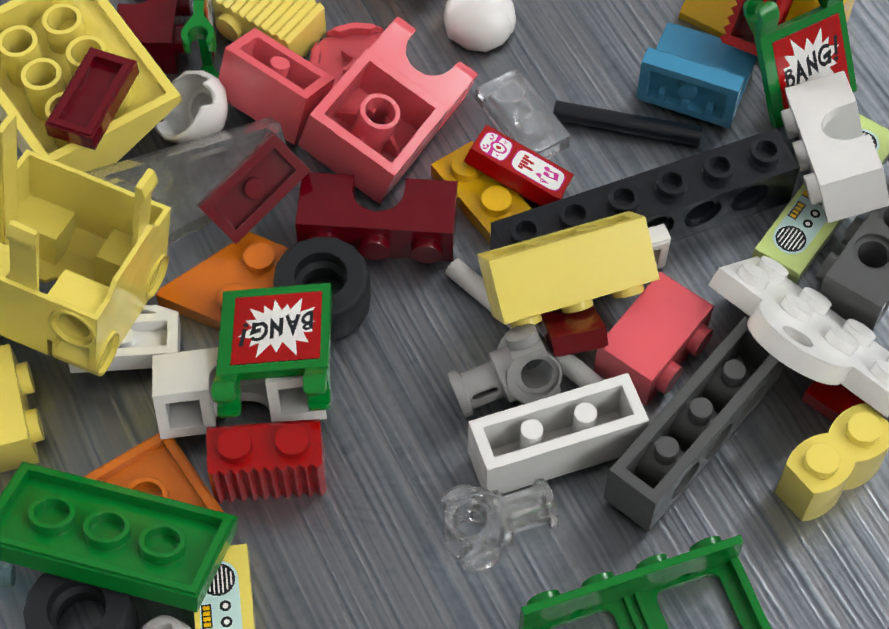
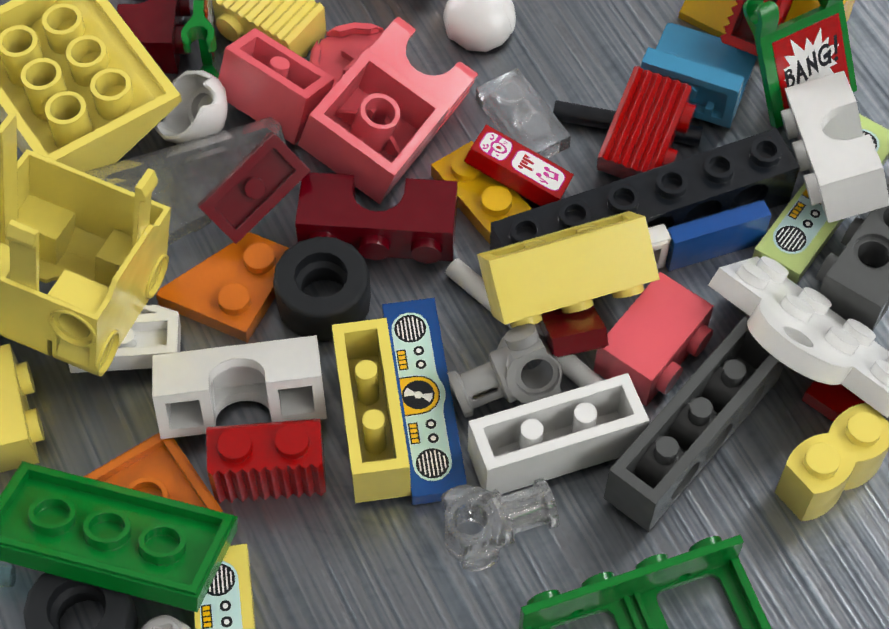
dark red tile [44,47,139,150] -> none
flag [211,283,332,418] -> none
none -> light yellow brick [332,318,411,503]
none -> tile [382,297,468,505]
none -> red brick [597,66,697,179]
none -> blue tile [665,200,772,271]

